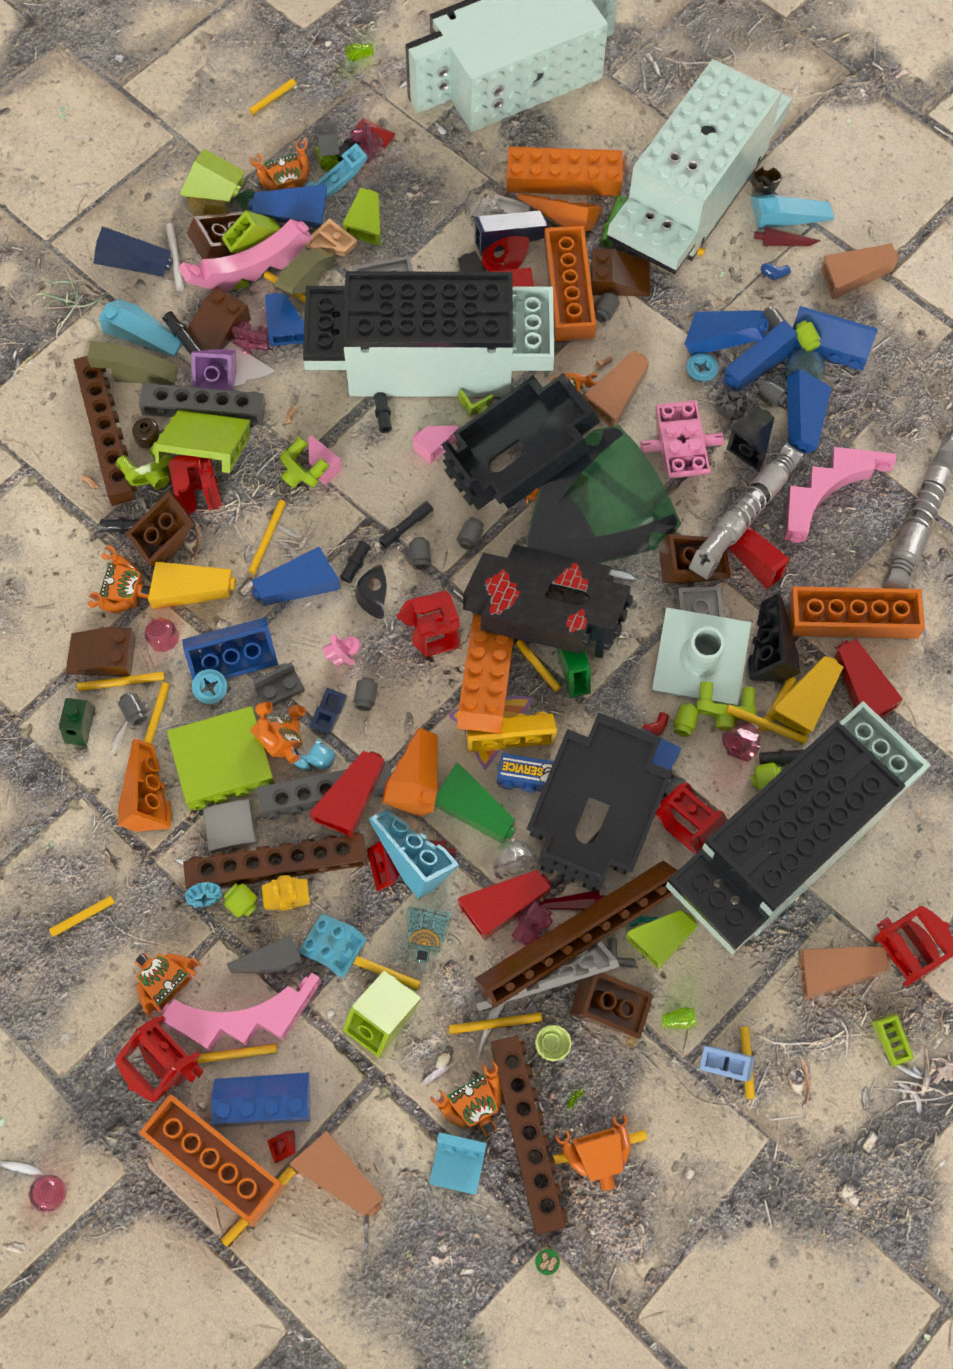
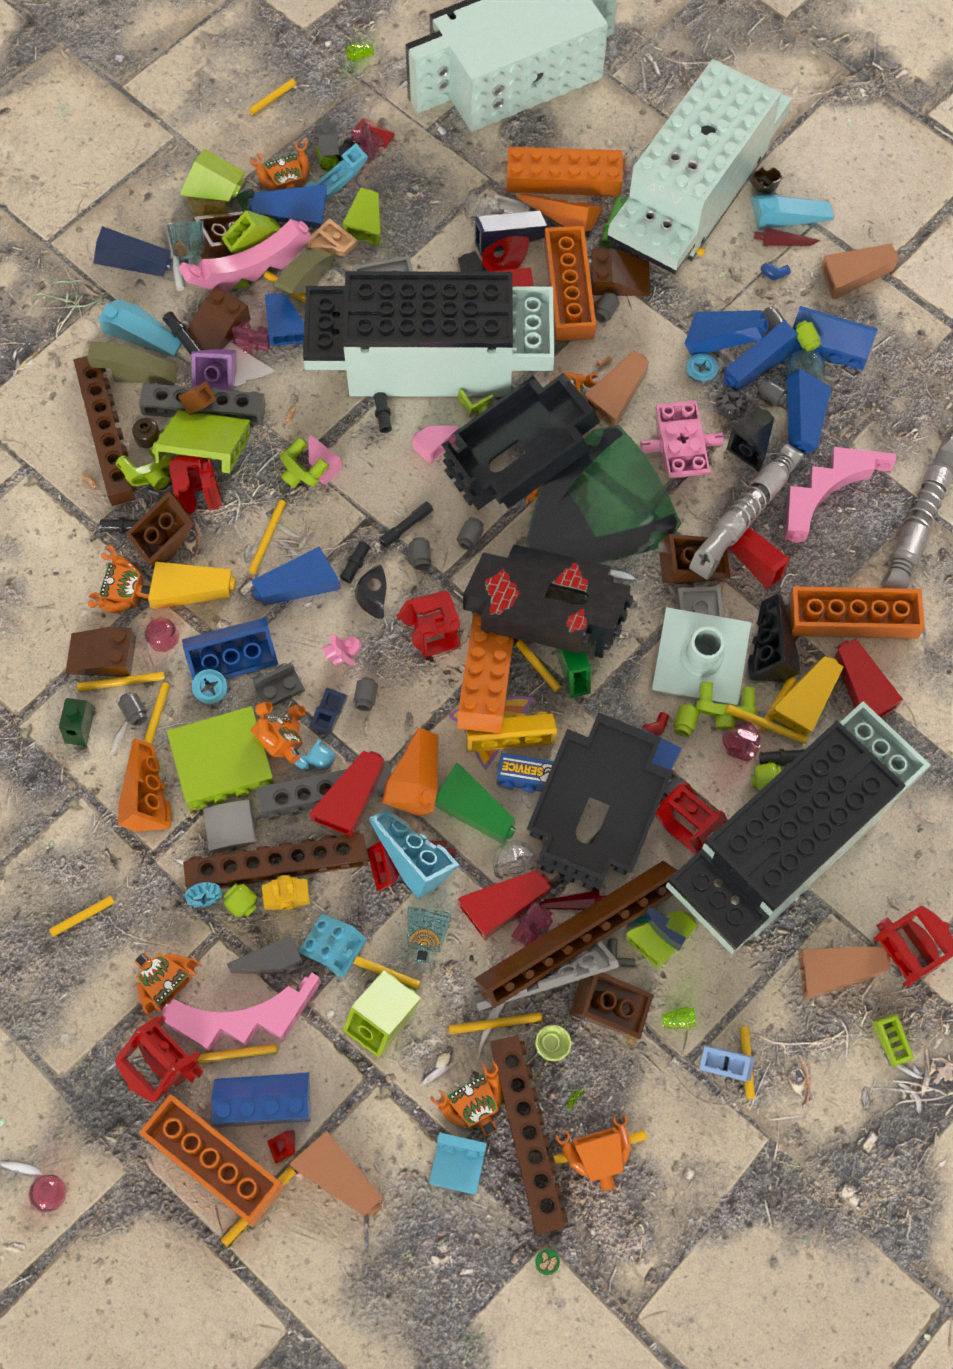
none -> clear light blue torso [167,220,205,266]
none -> dark orange panel [178,381,217,414]
none -> dark blue slope [645,907,686,951]

